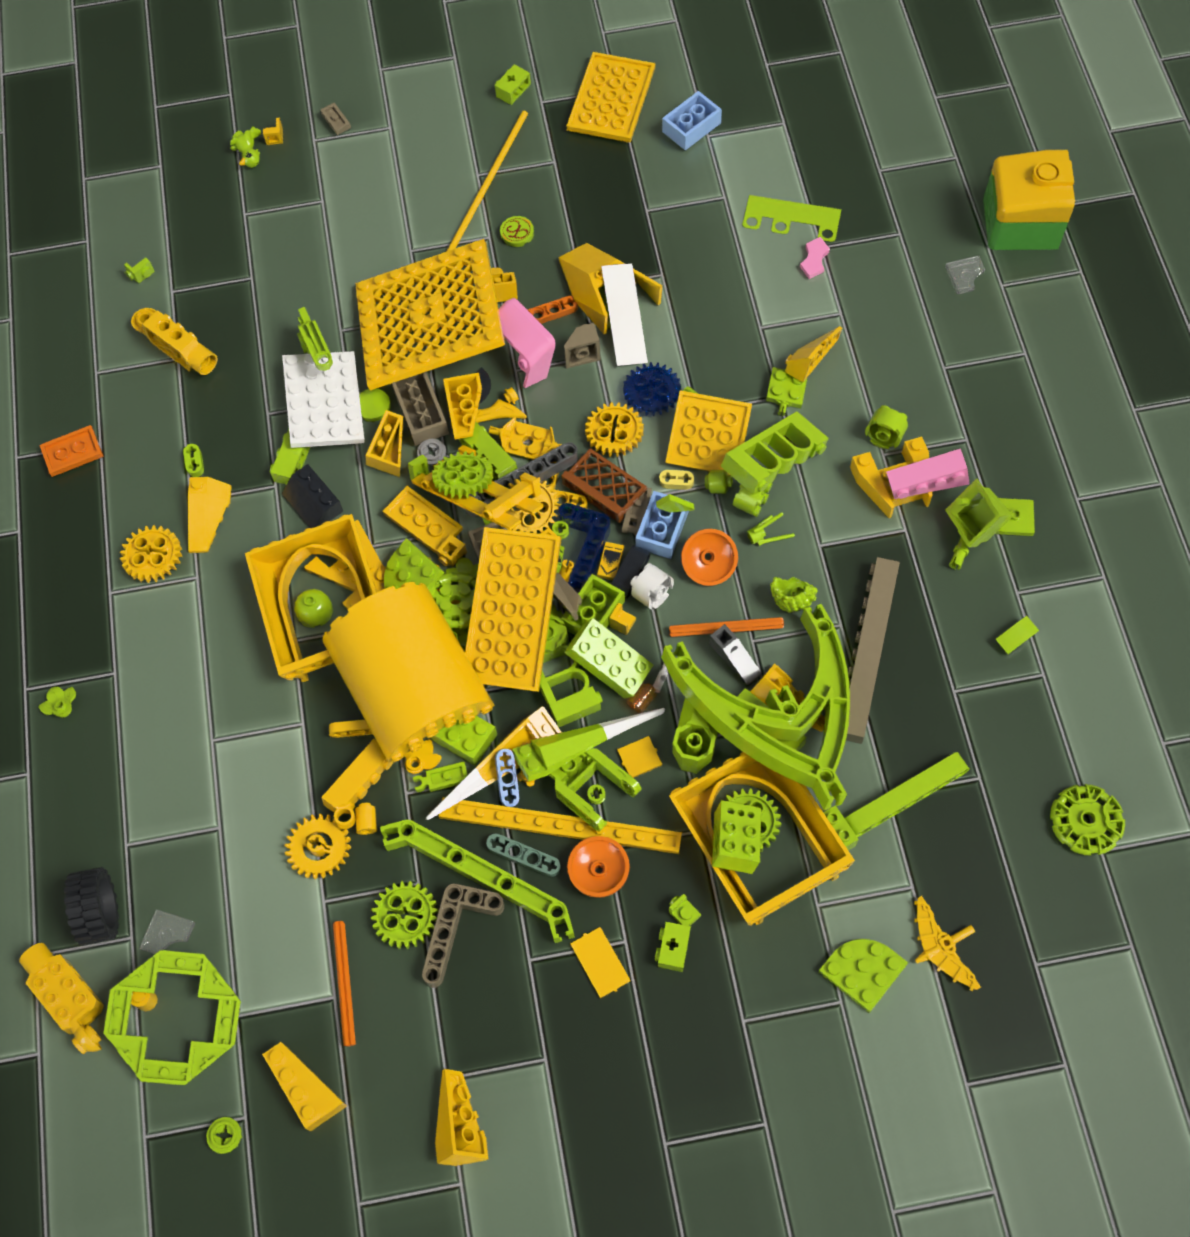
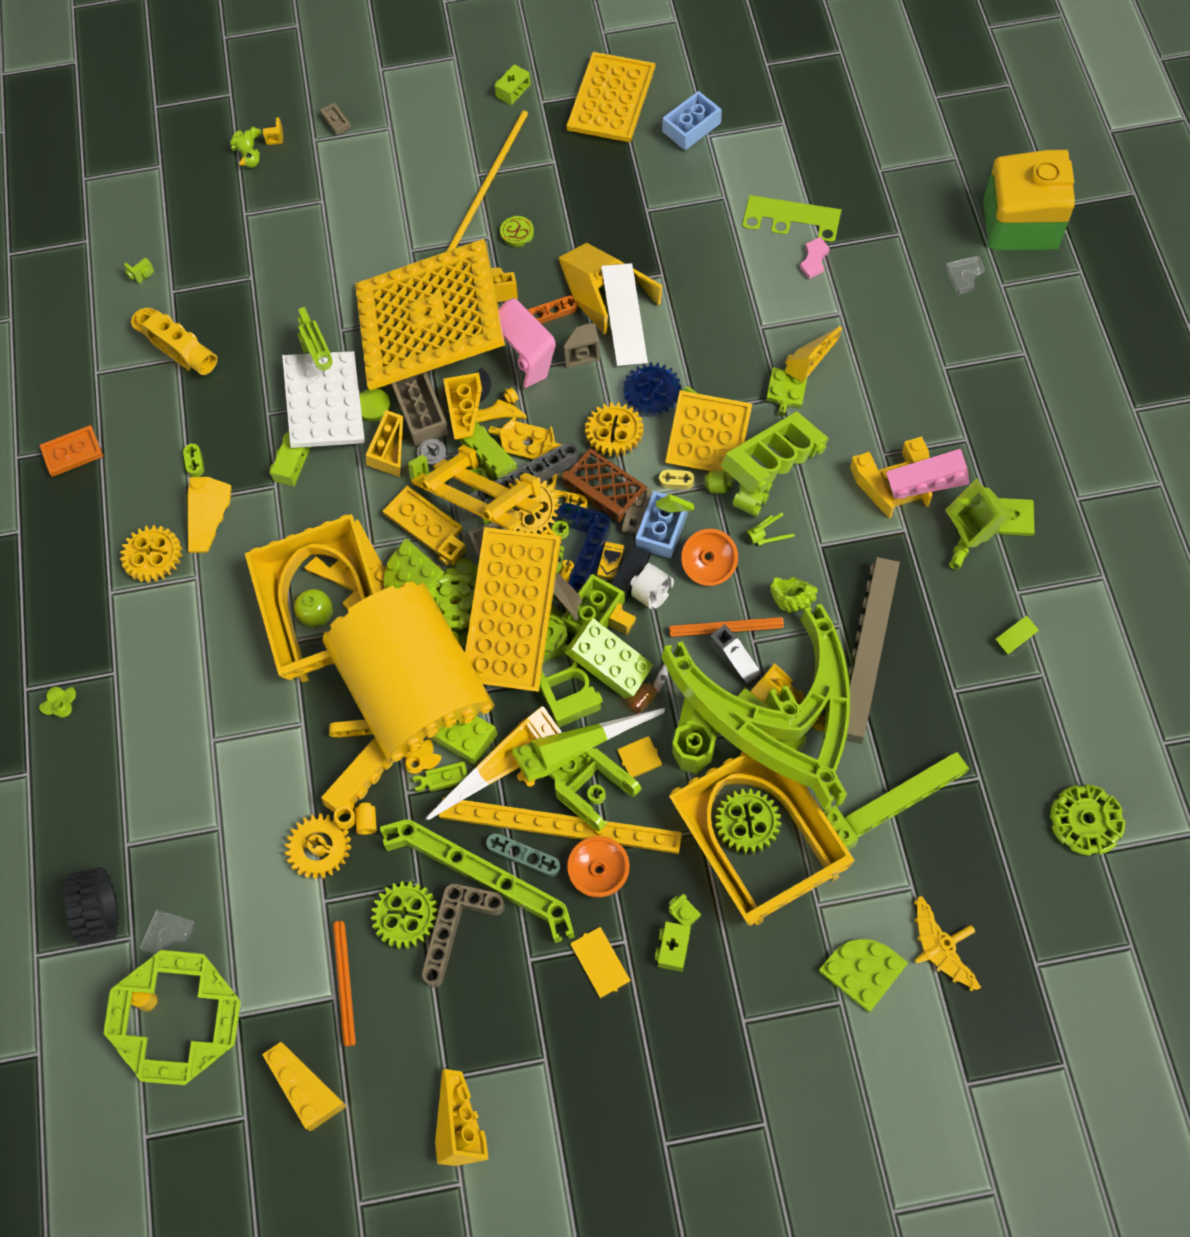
yellow brick [19,943,104,1054] -> none
lime gear [207,1117,242,1154] -> none
black slope [282,464,343,528] -> none
lime gear [432,451,493,499] -> none
medium blue beam [495,749,519,807] -> none
lime piece [712,800,761,874] -> none
lime brick [865,405,908,449] -> none

